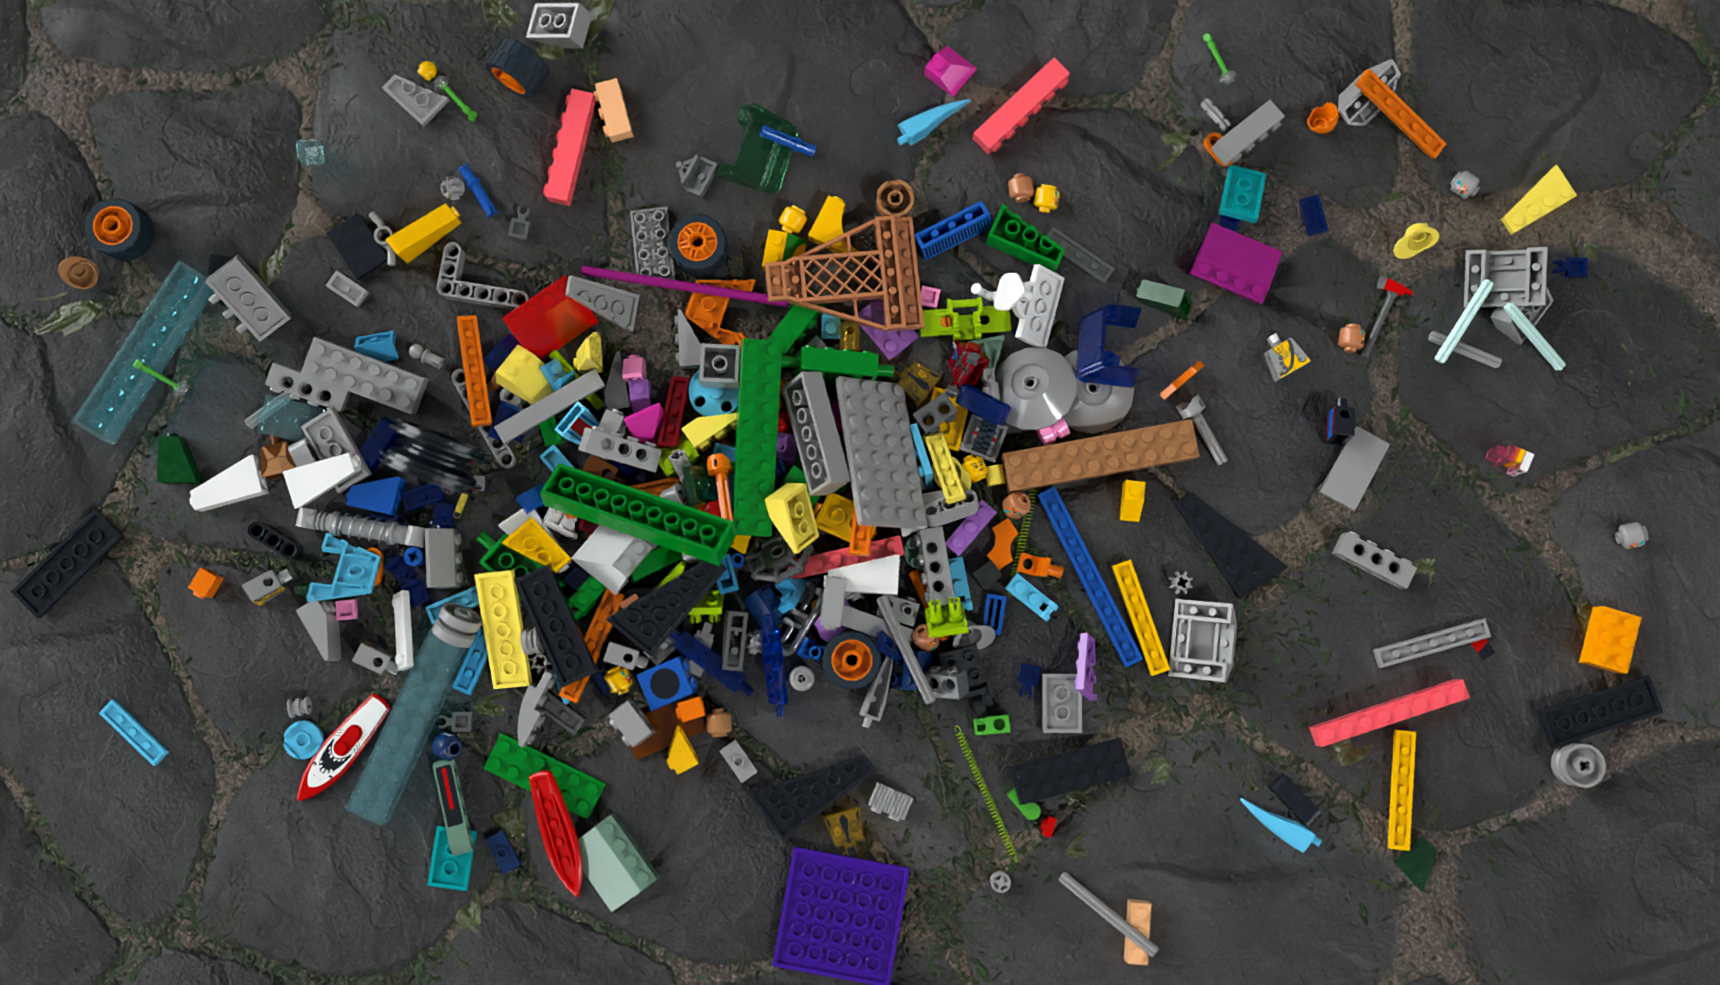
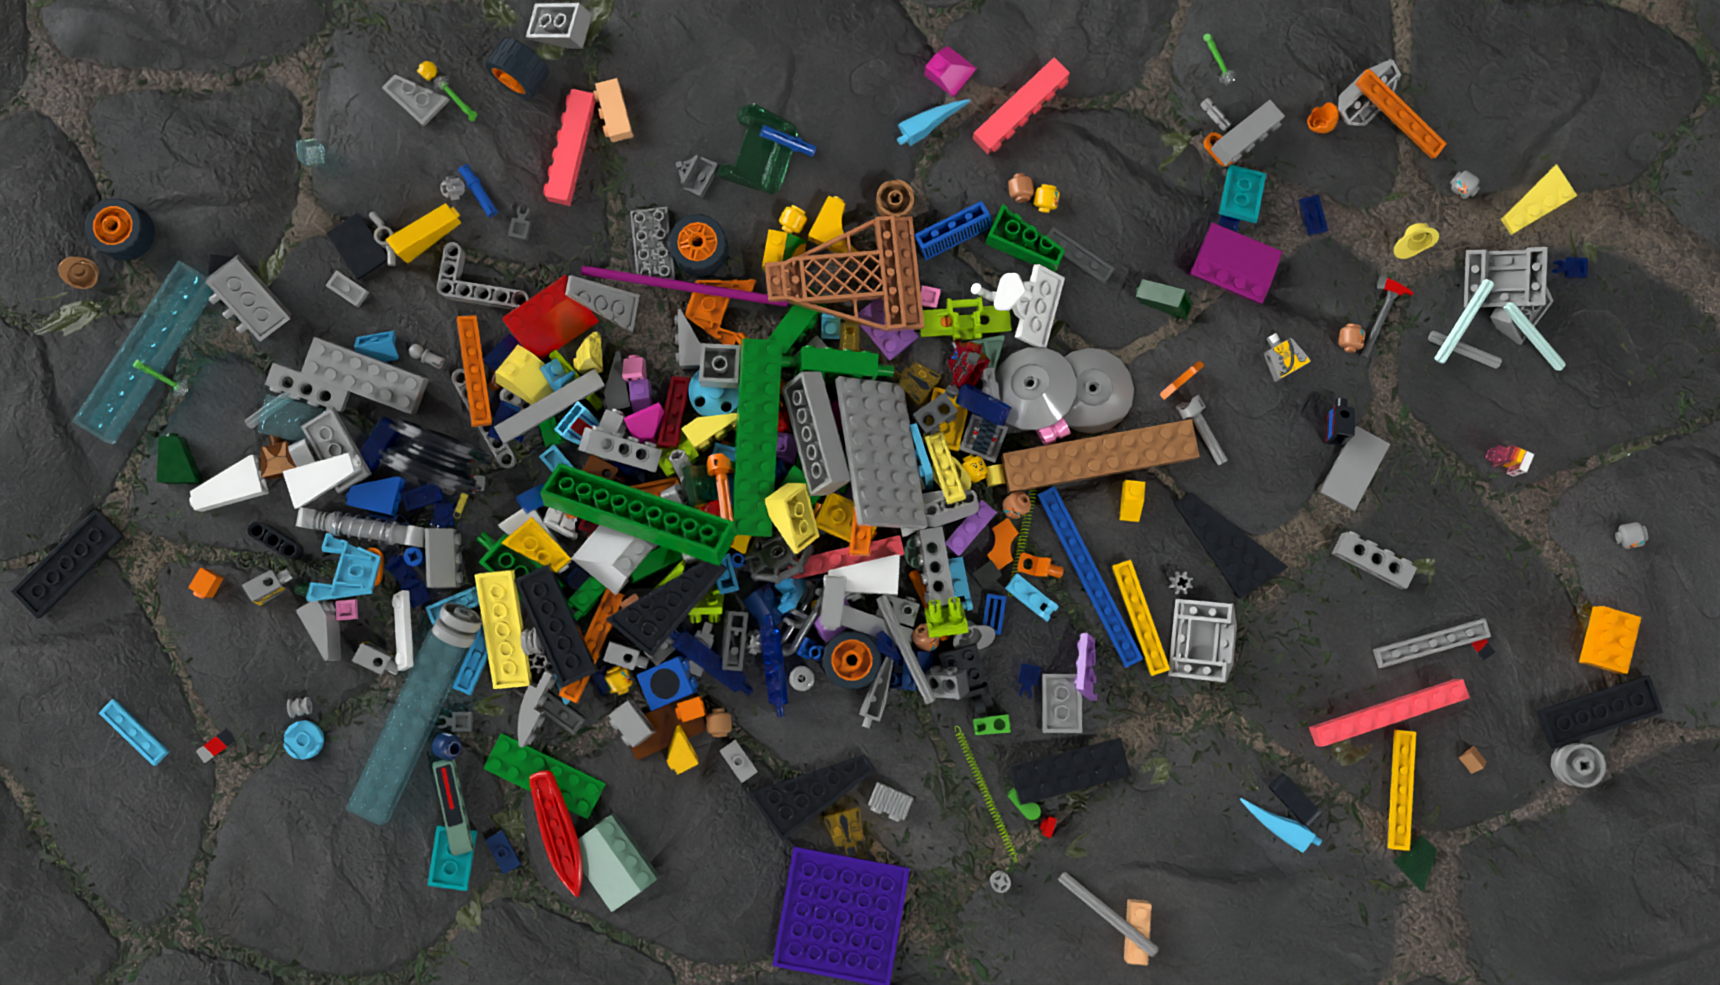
piece [297,693,392,801] -> none
clear blue windscreen [1076,304,1141,388] -> none
none -> sticker [196,729,235,763]
none -> medium nougat slope [1458,746,1487,773]

